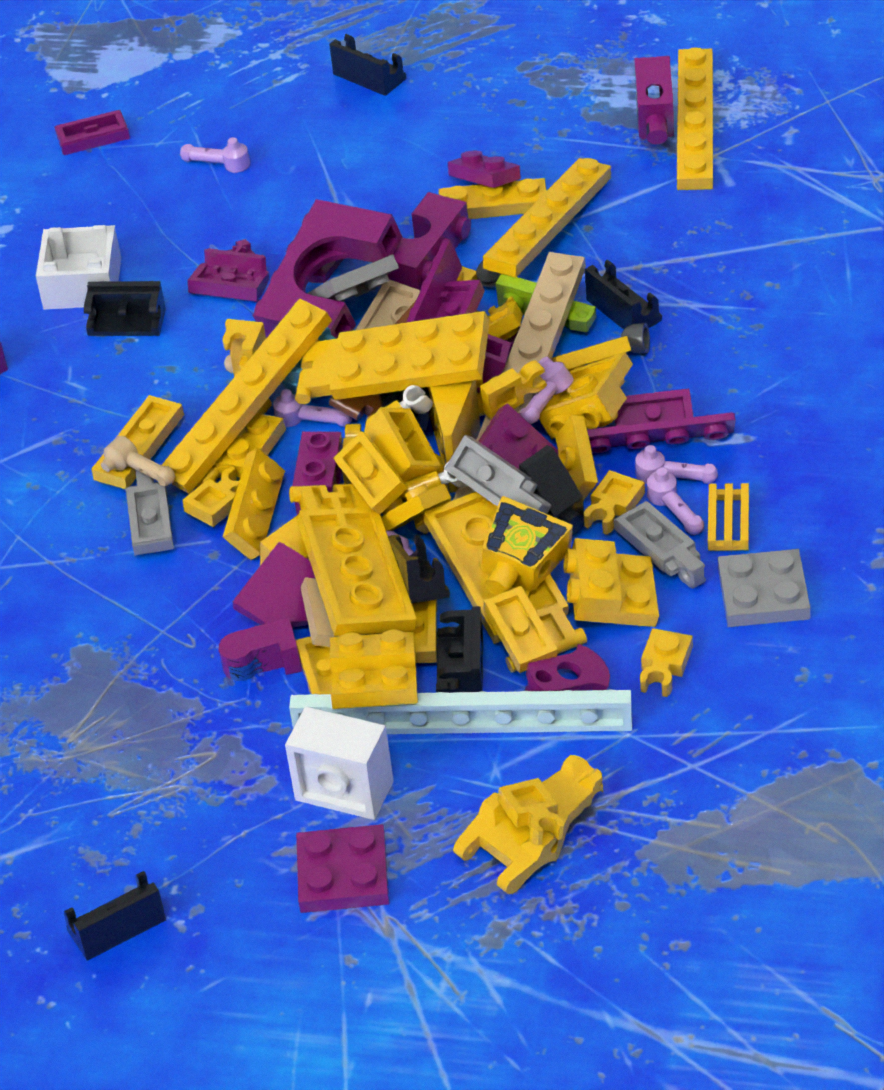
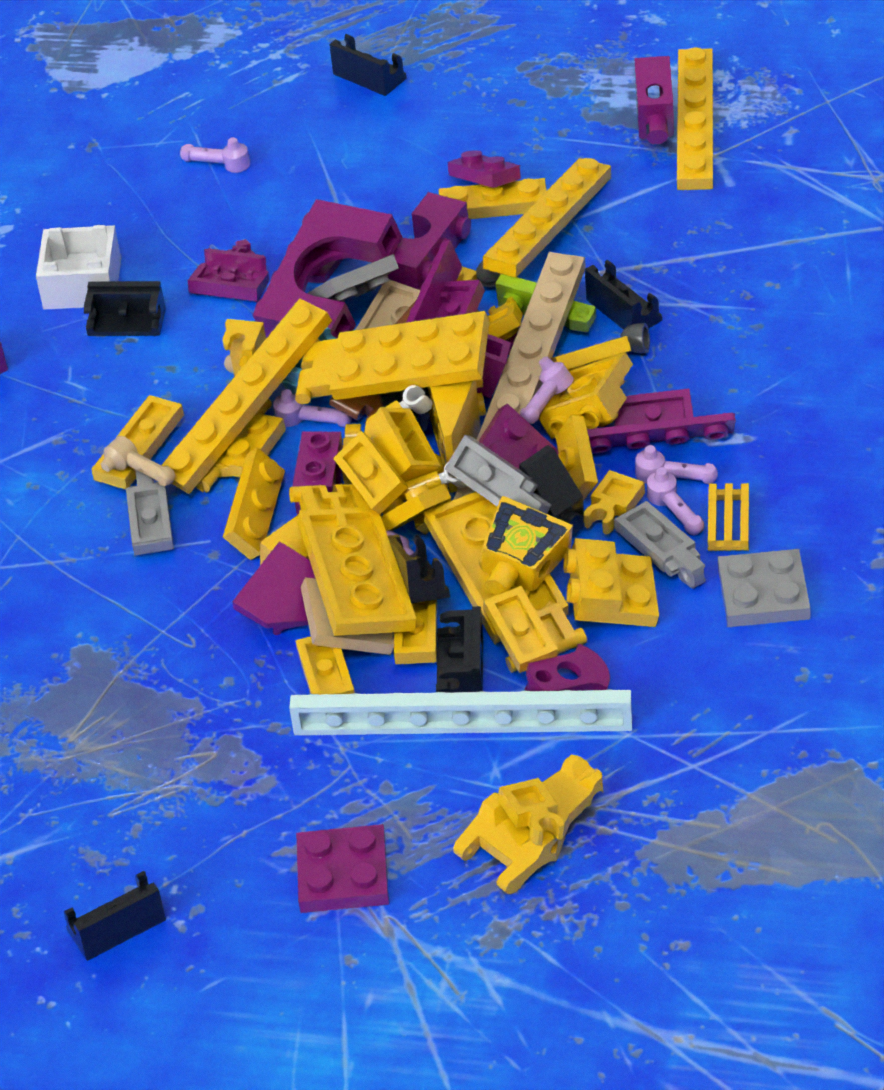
magenta tile [54,110,130,155] -> none
yellow plate [183,467,239,527] -> none
magenta leg [219,617,302,681] -> none
white container [285,706,394,820] -> none
yellow plate [330,629,418,709] -> none
yellow plate [480,360,547,420] -> none
yellow plate [640,628,693,697] -> none

